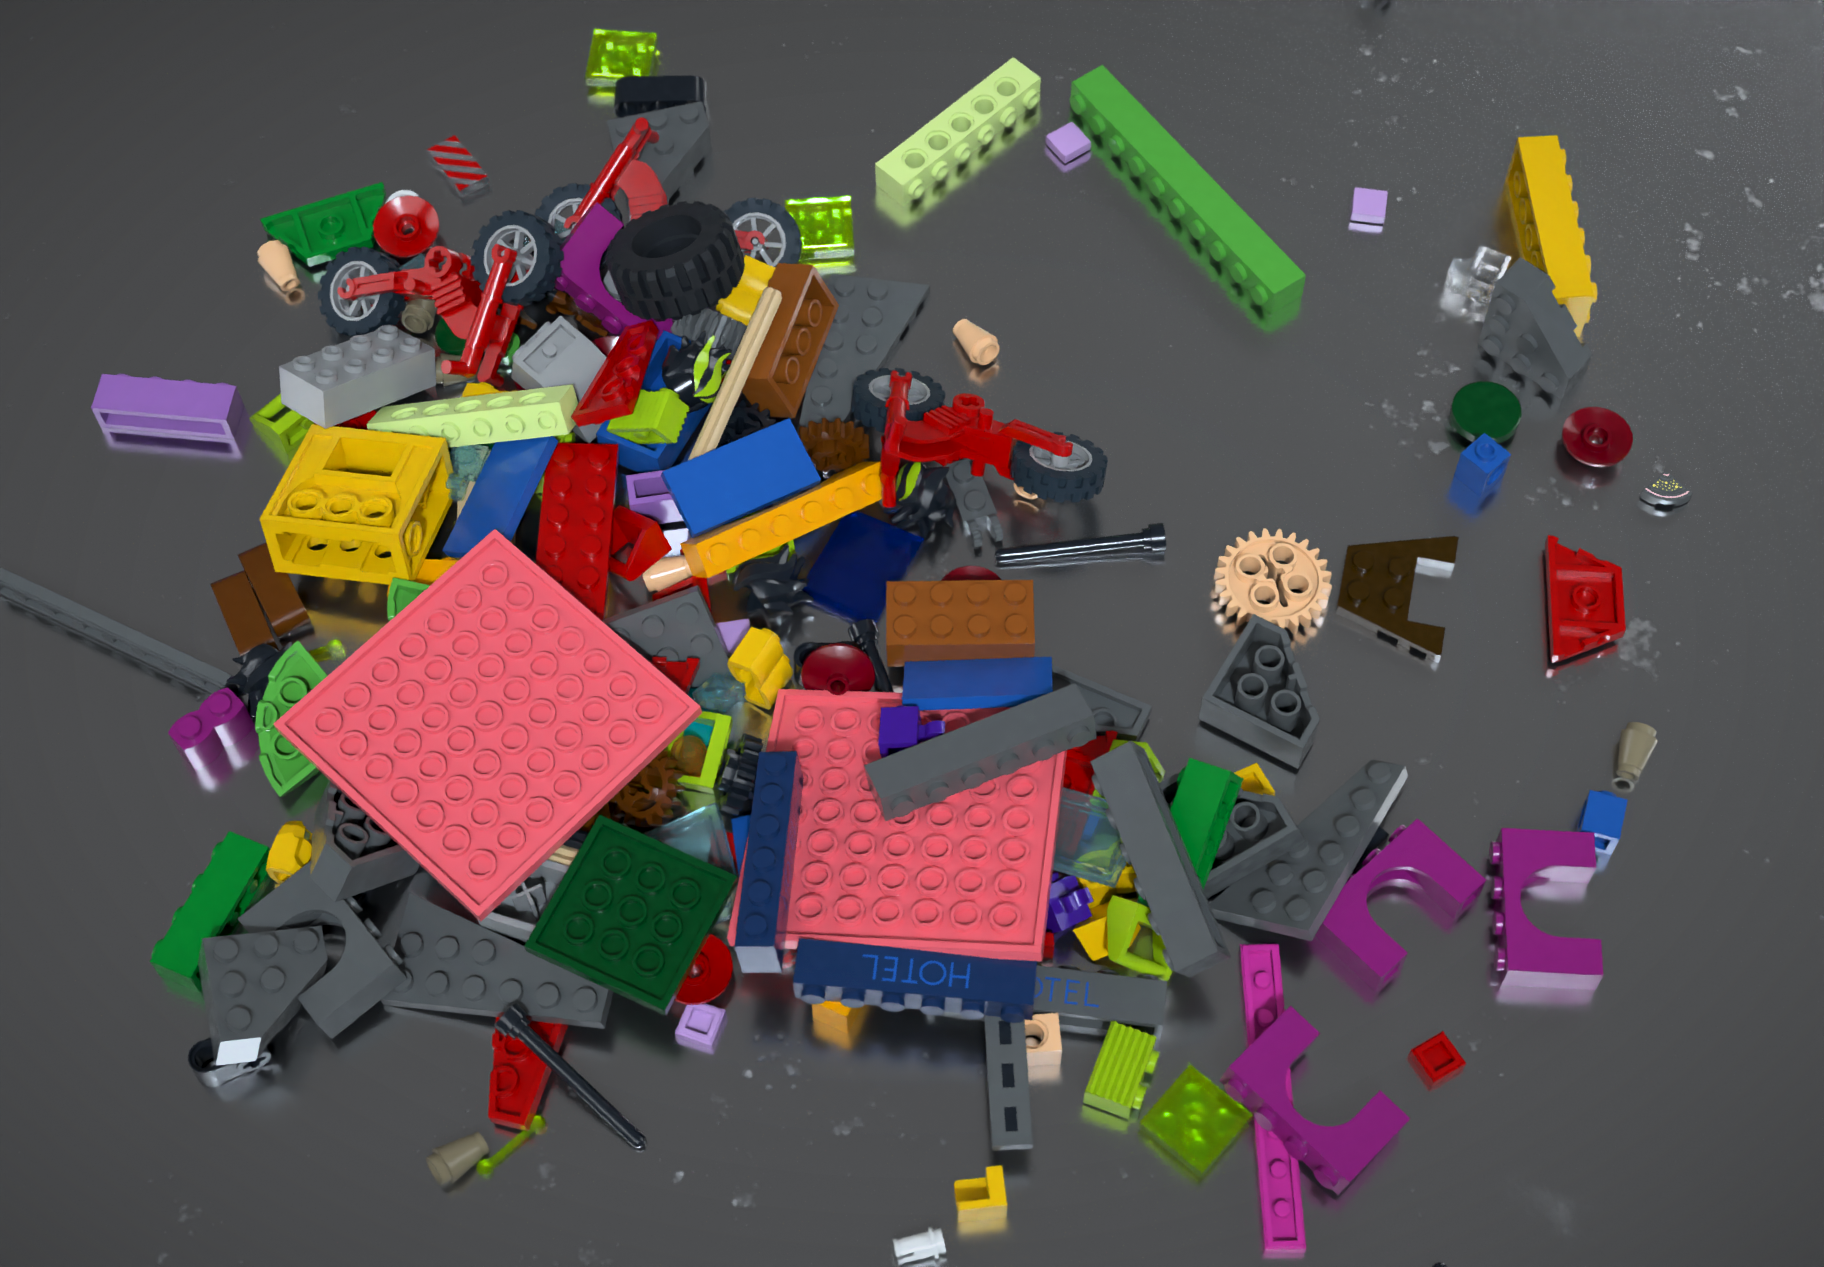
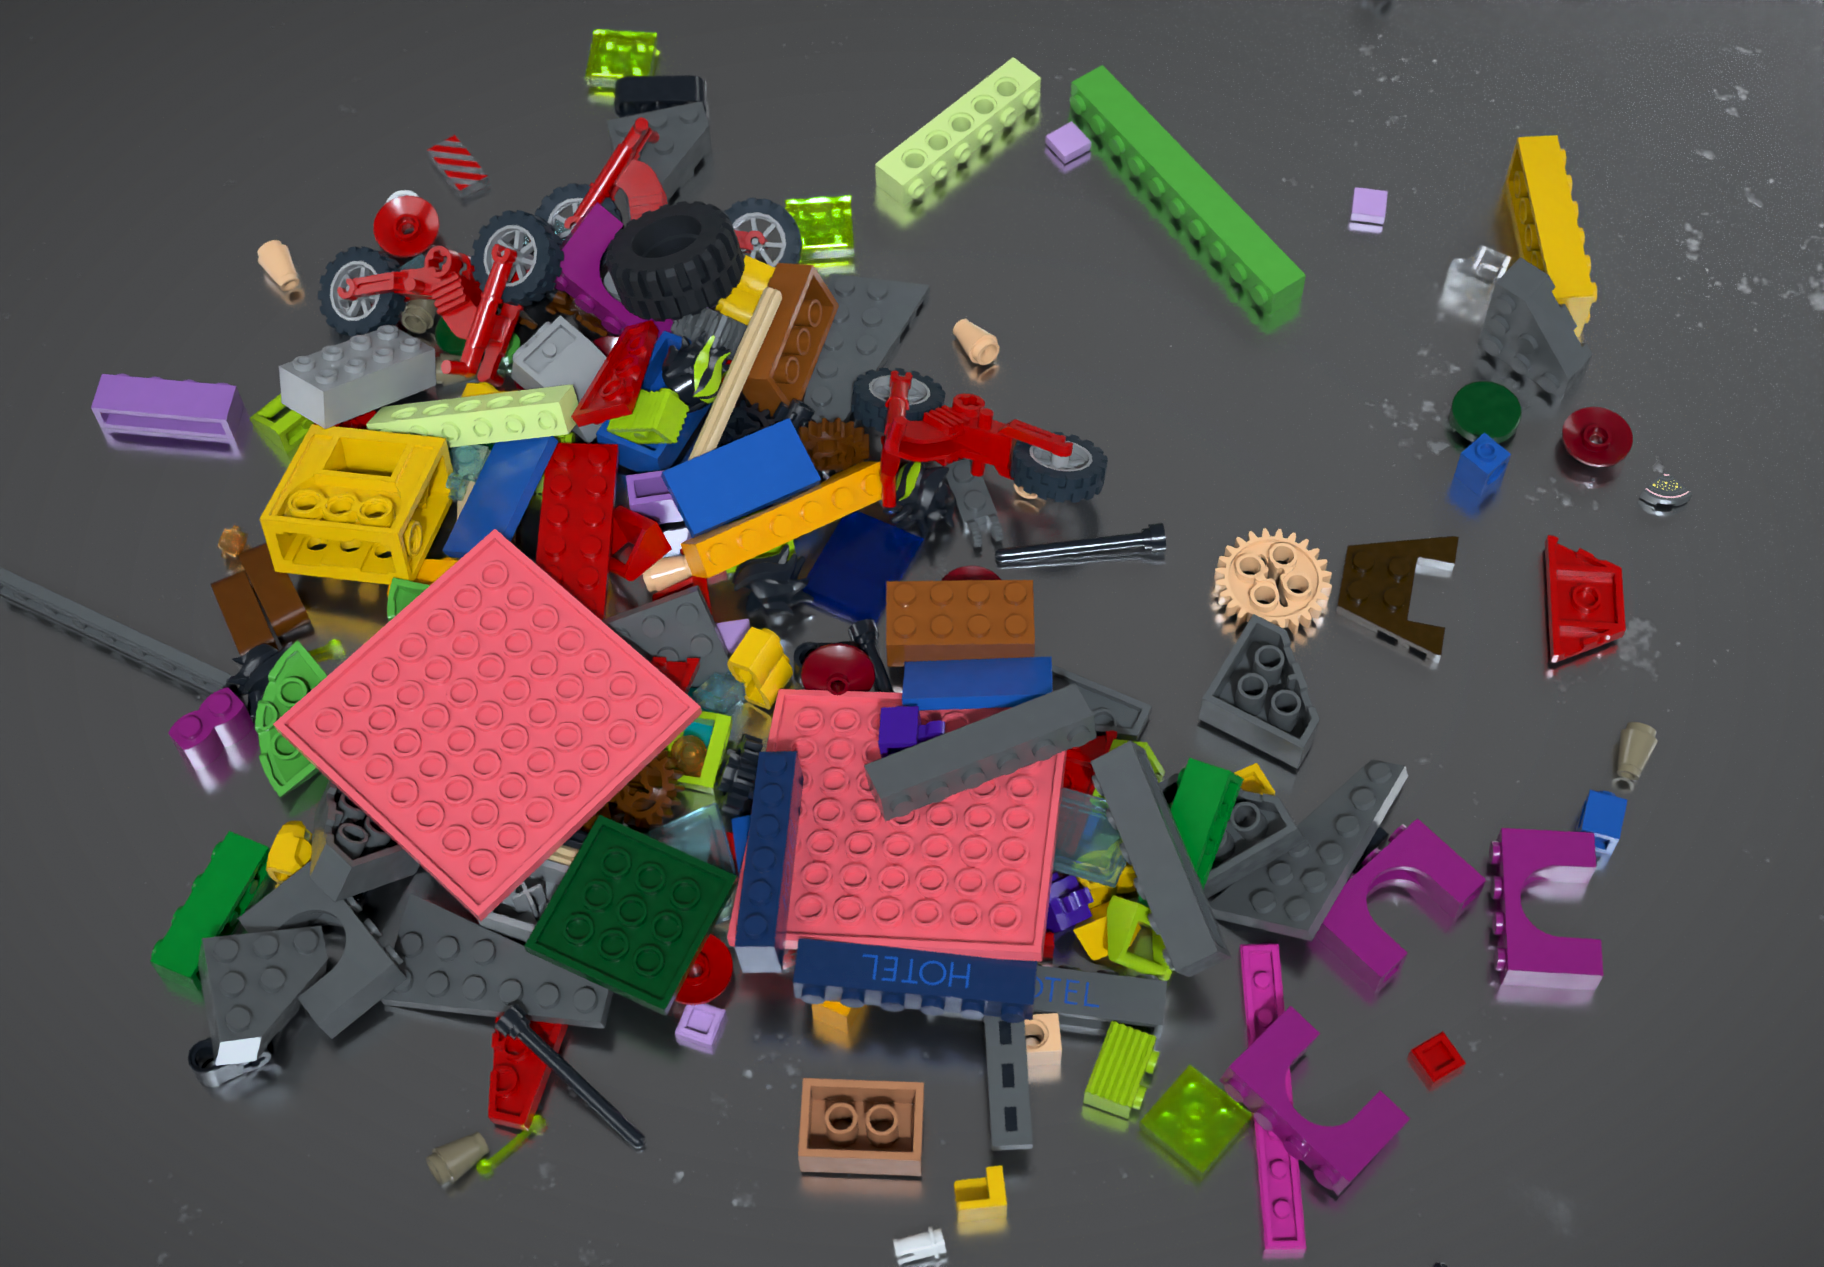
green wing [260,182,386,267] -> none
none -> clear orange plate [217,525,248,560]
none -> black gear [773,398,816,434]
none -> nougat brick [798,1078,925,1176]

